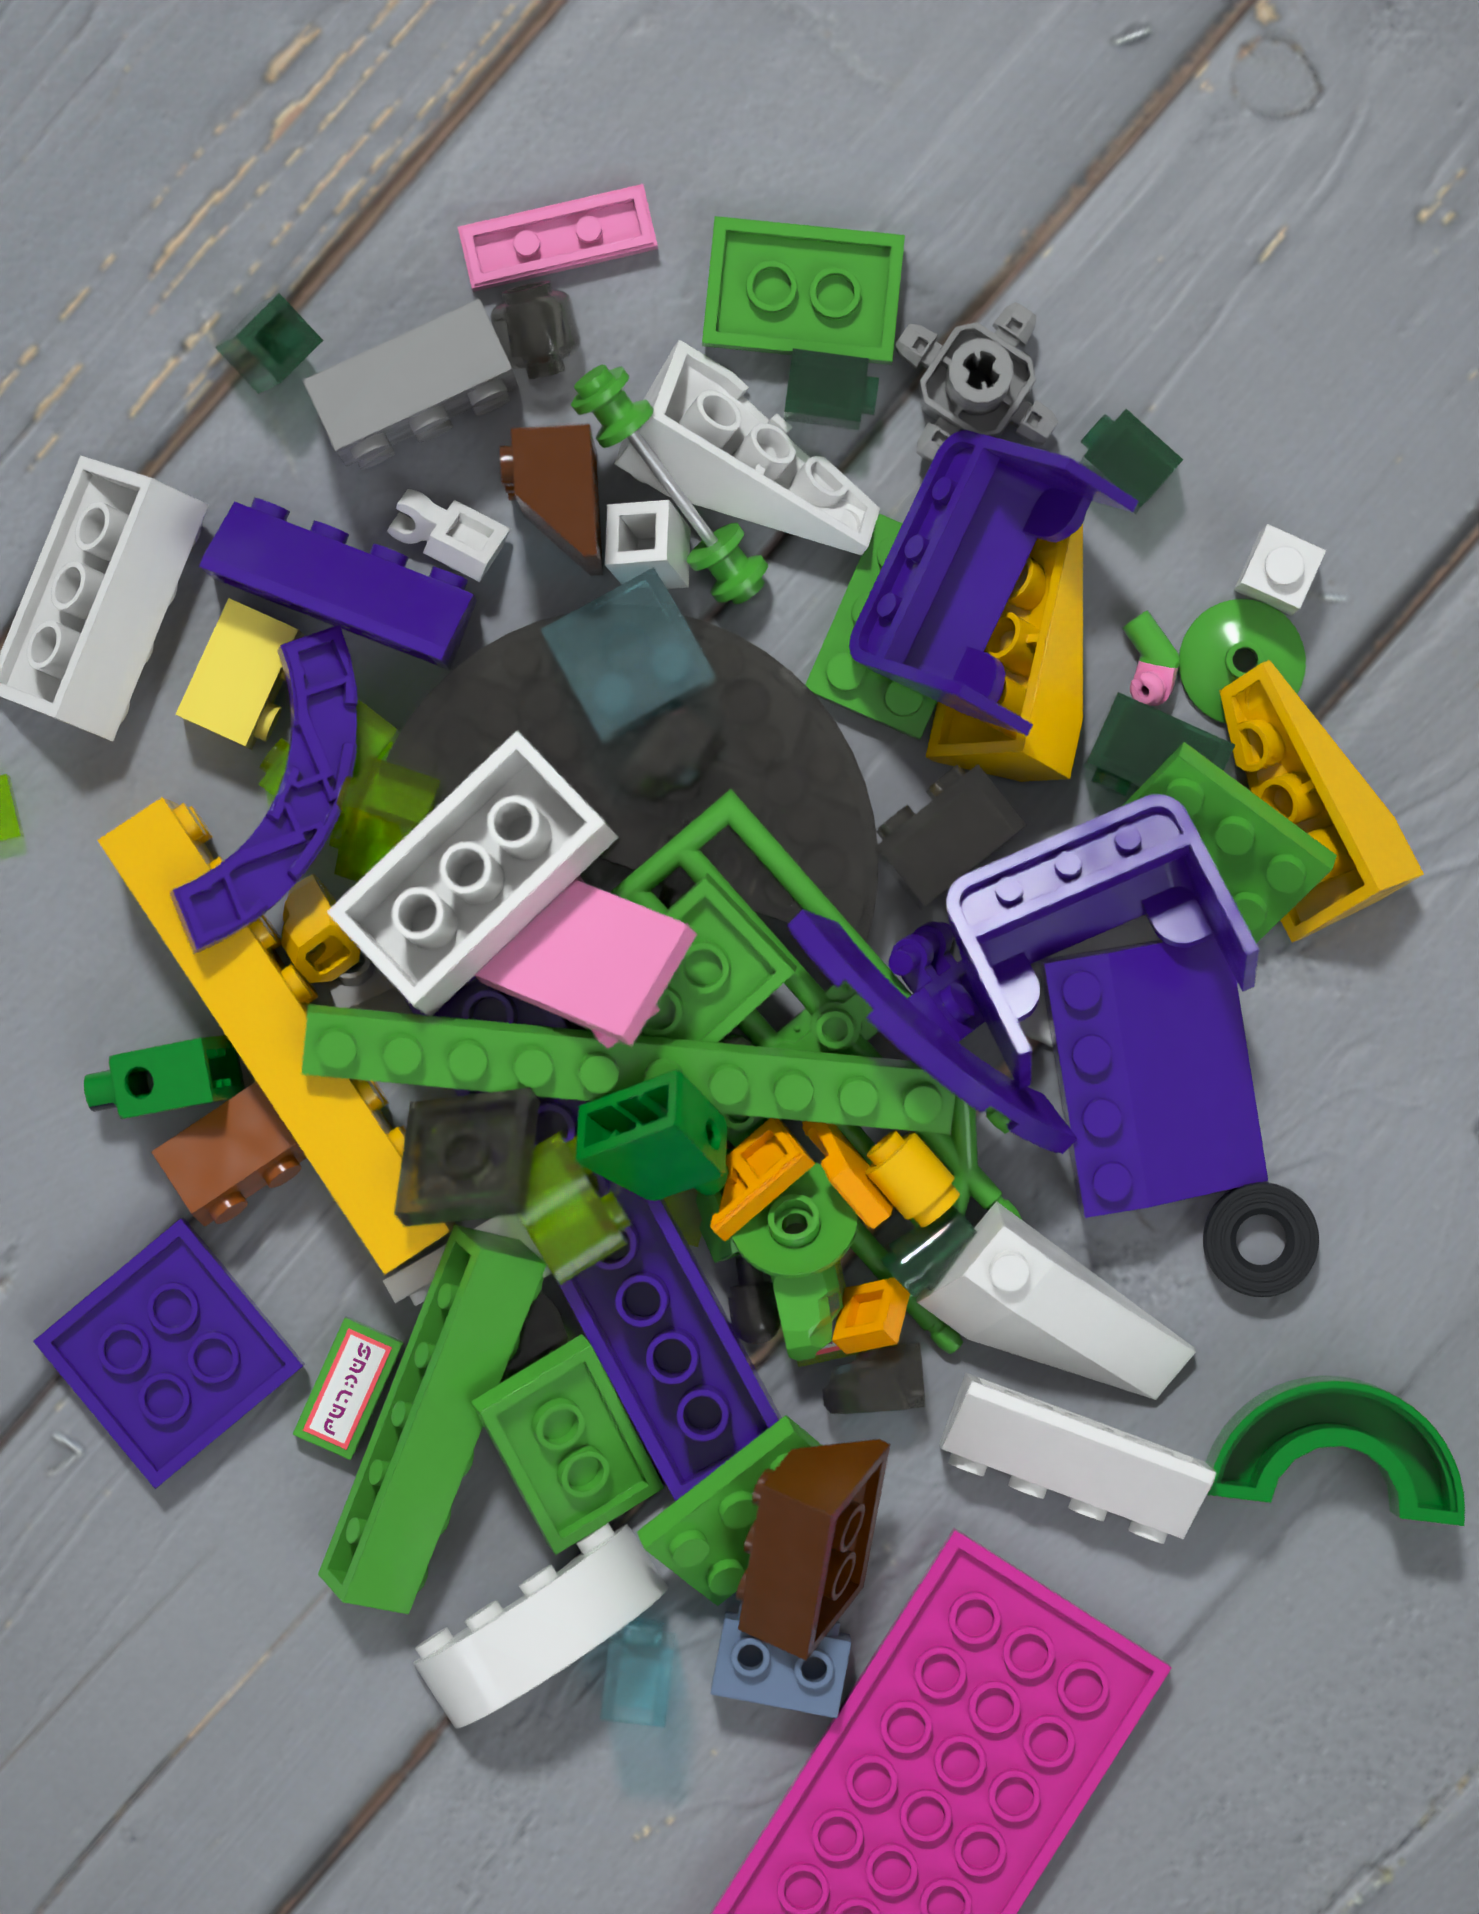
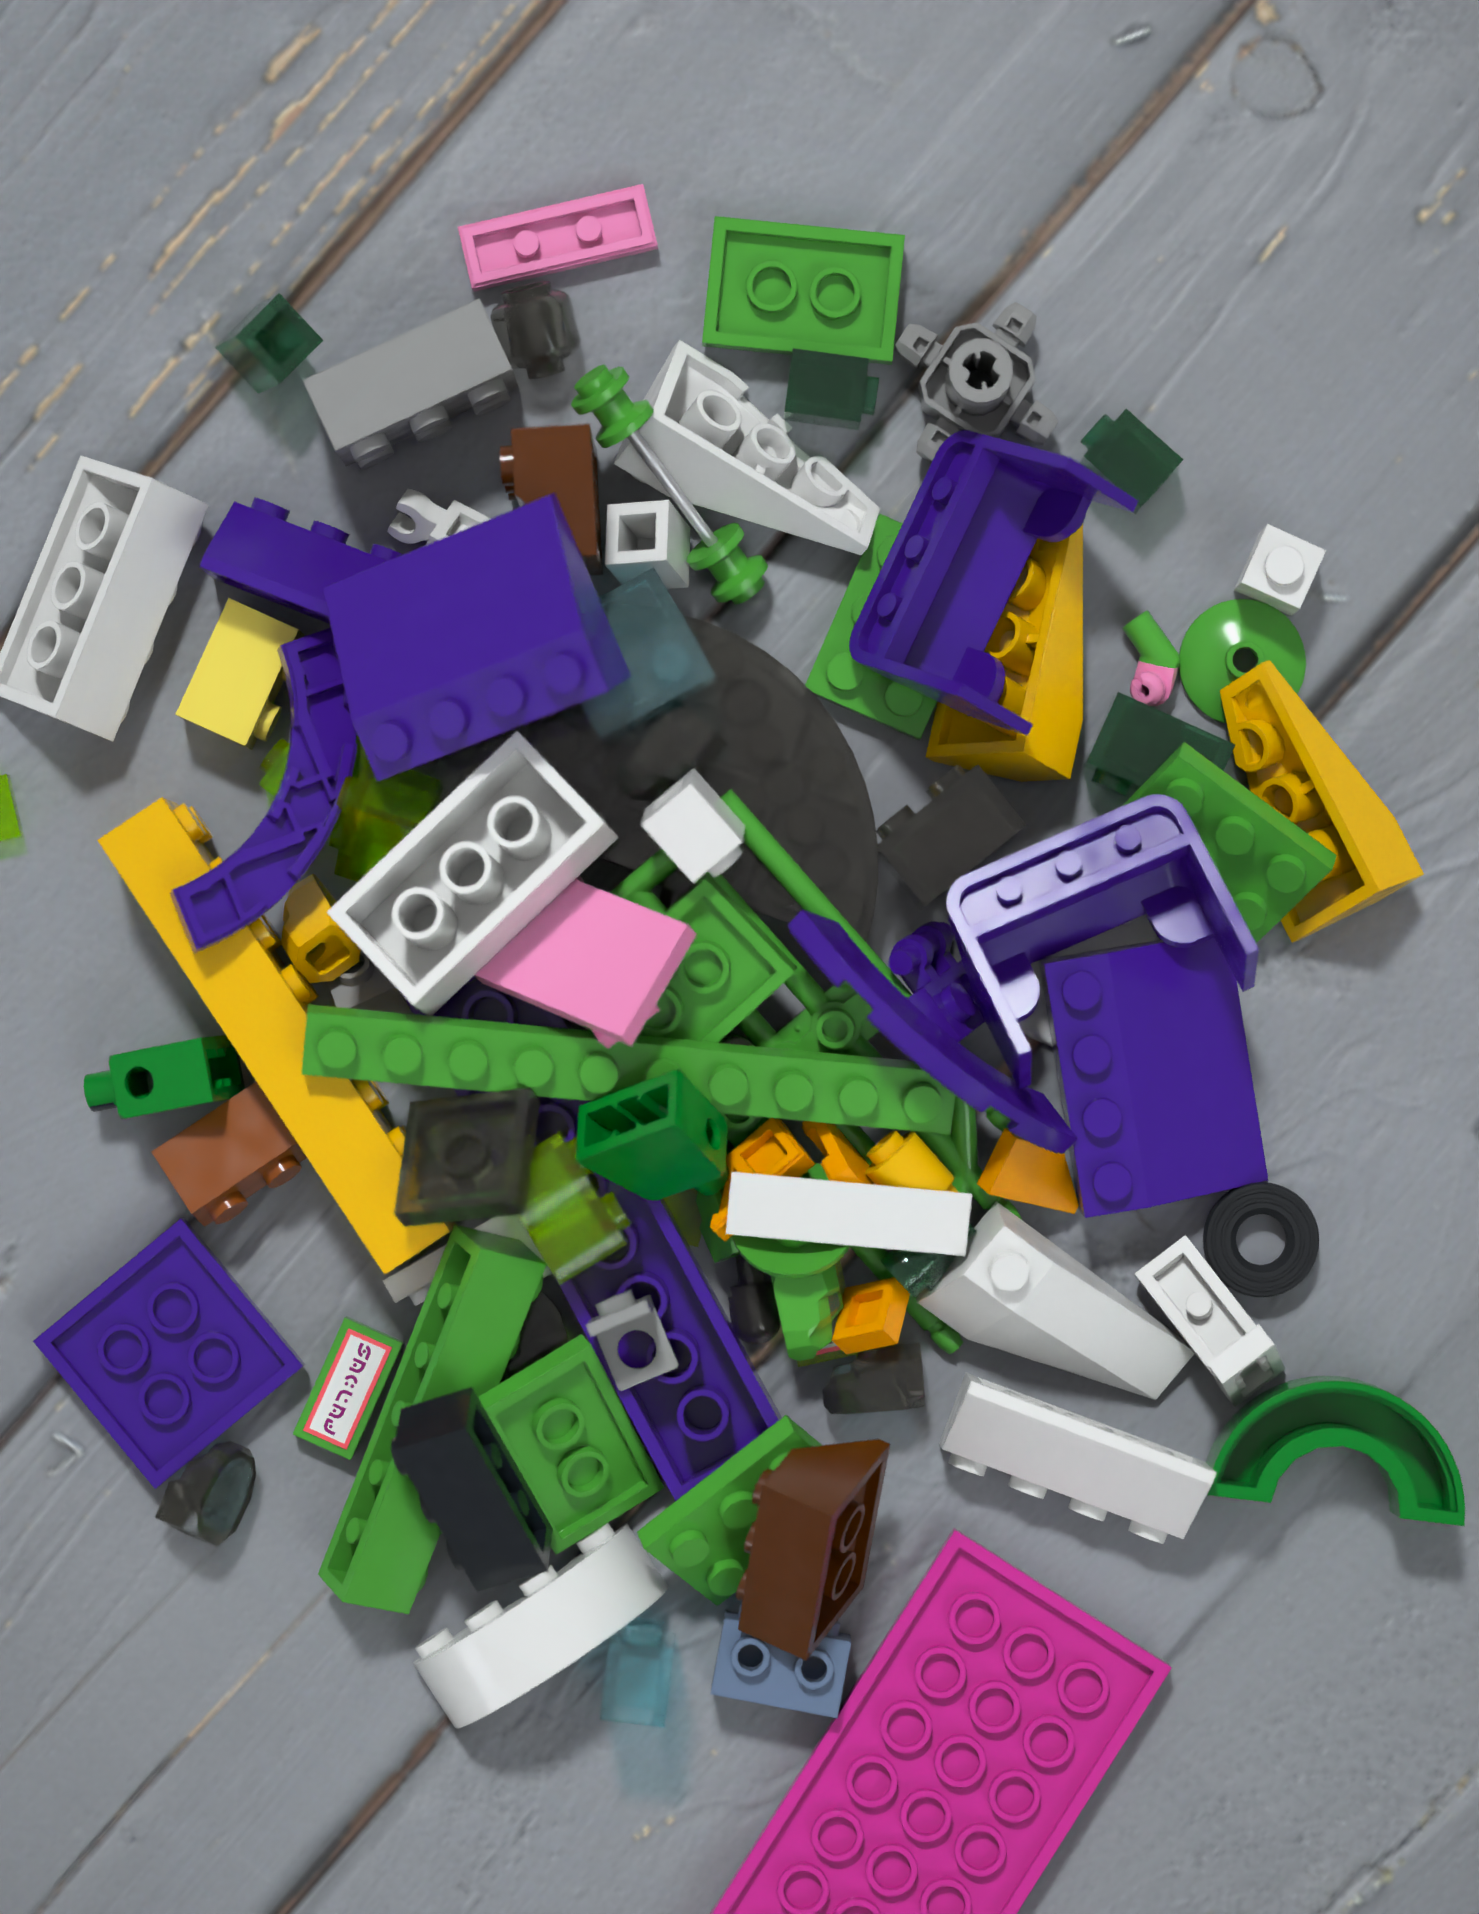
none -> clear smoke rock [155,1441,256,1548]
none -> dark purple slope [323,493,631,781]
none -> black brick [391,1387,553,1592]
none -> light grey bracket [586,1290,679,1391]
none -> white brick [641,768,745,883]
none -> white sticker [726,1172,972,1256]
none -> light orange tile [977,1128,1079,1214]
none -> white bracket [1135,1235,1285,1407]

